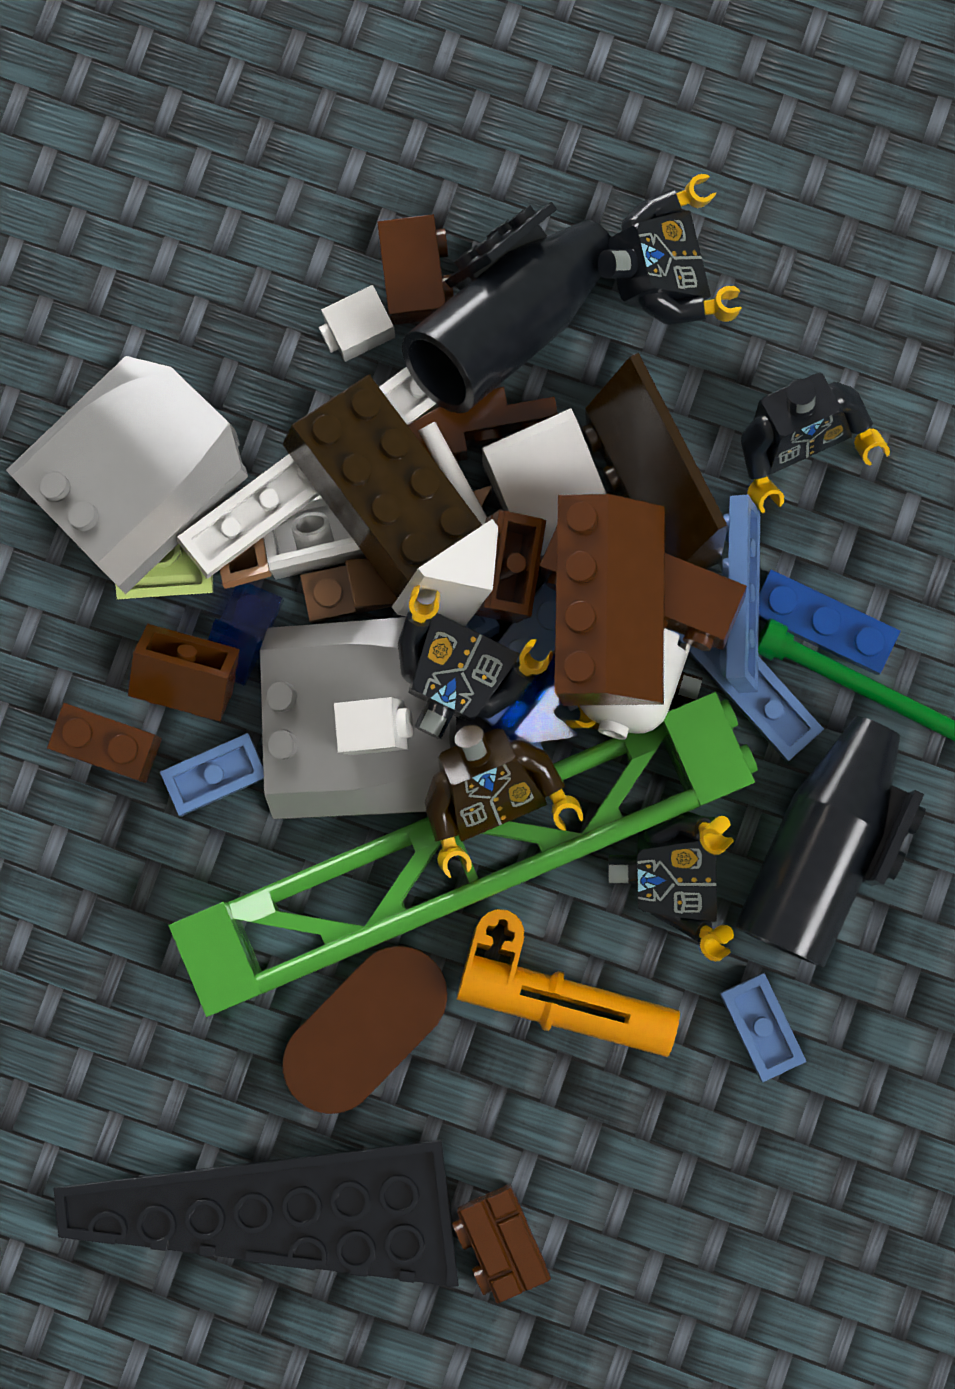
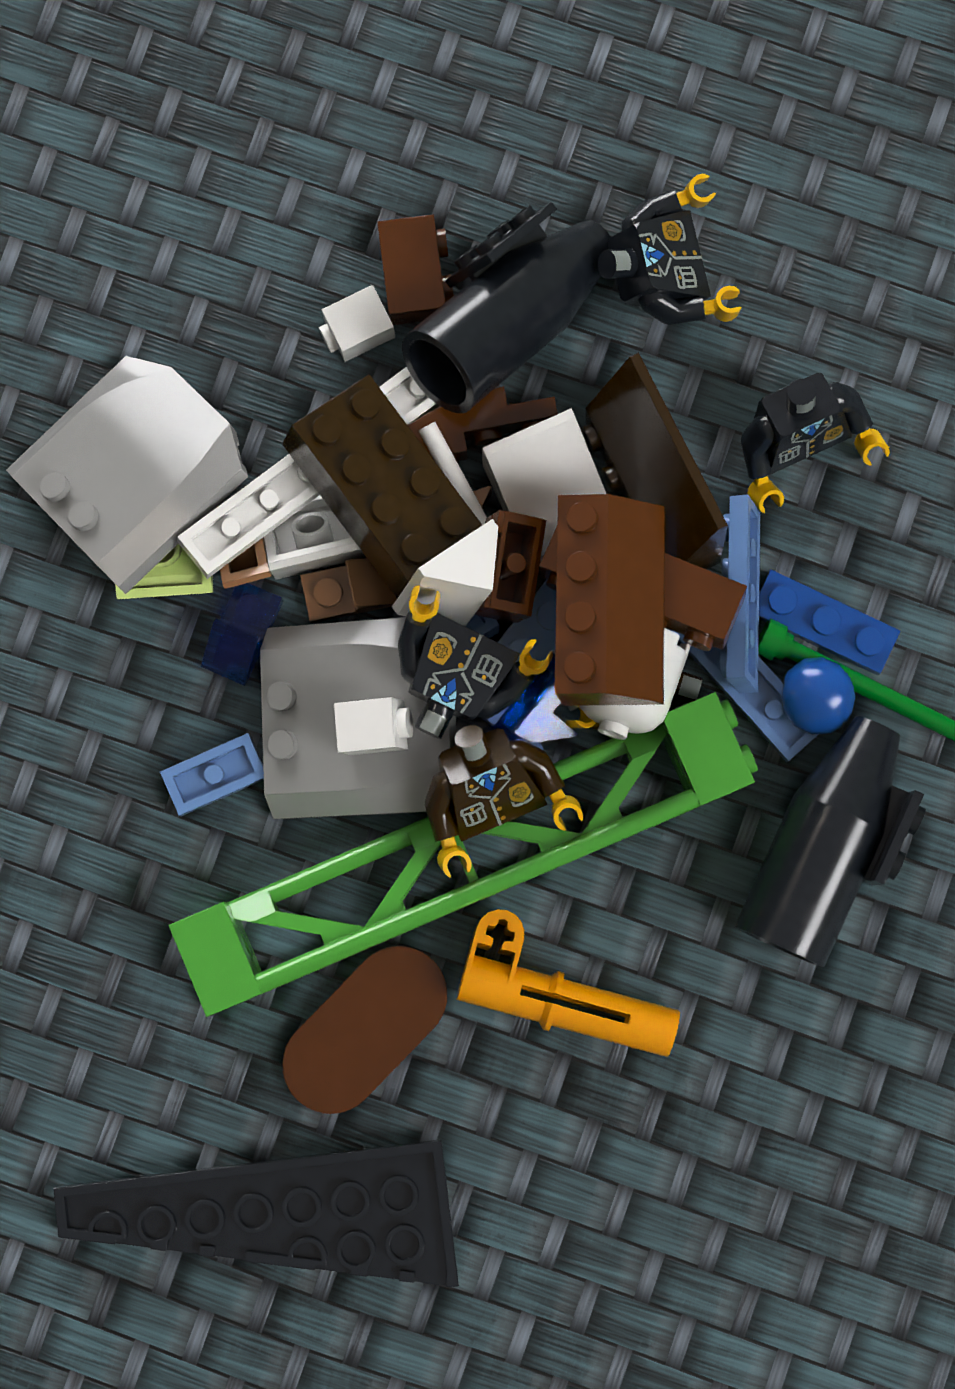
reddish brown brick [47,703,162,783] -> none
reddish brown brick [128,624,240,721] -> none
reddish brown brick [452,1184,551,1303] -> none
black torso [609,812,734,962] -> none
medium blue plate [719,973,807,1082] -> none
none -> blue hair [781,657,855,735]

